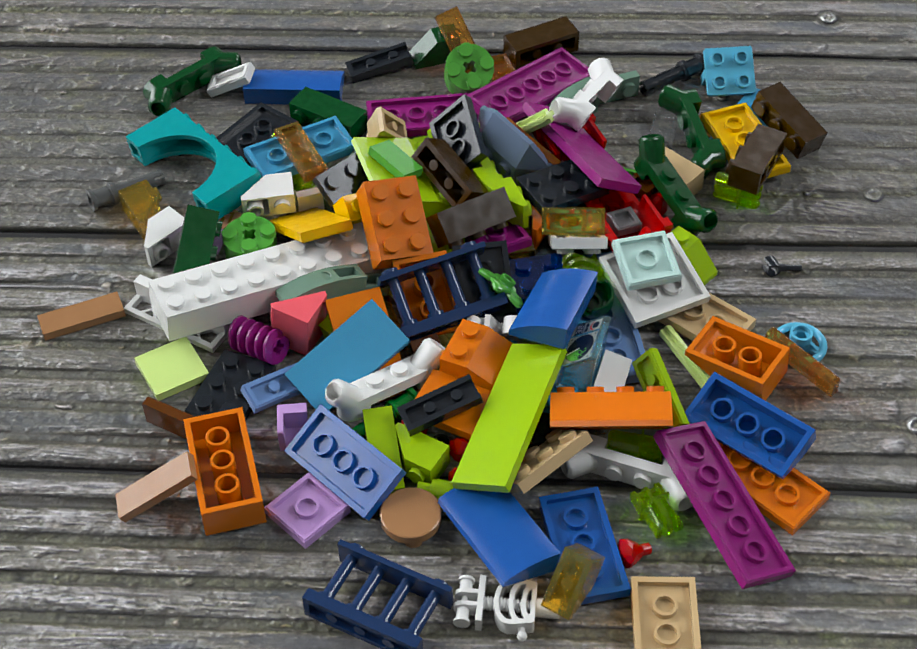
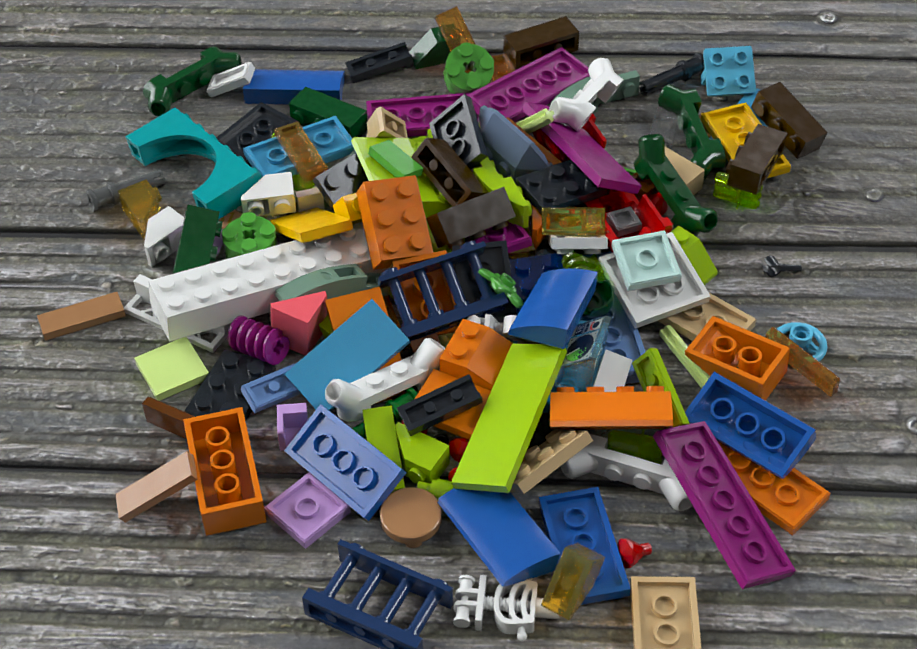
clear neon green arm [630,482,684,540] -> none

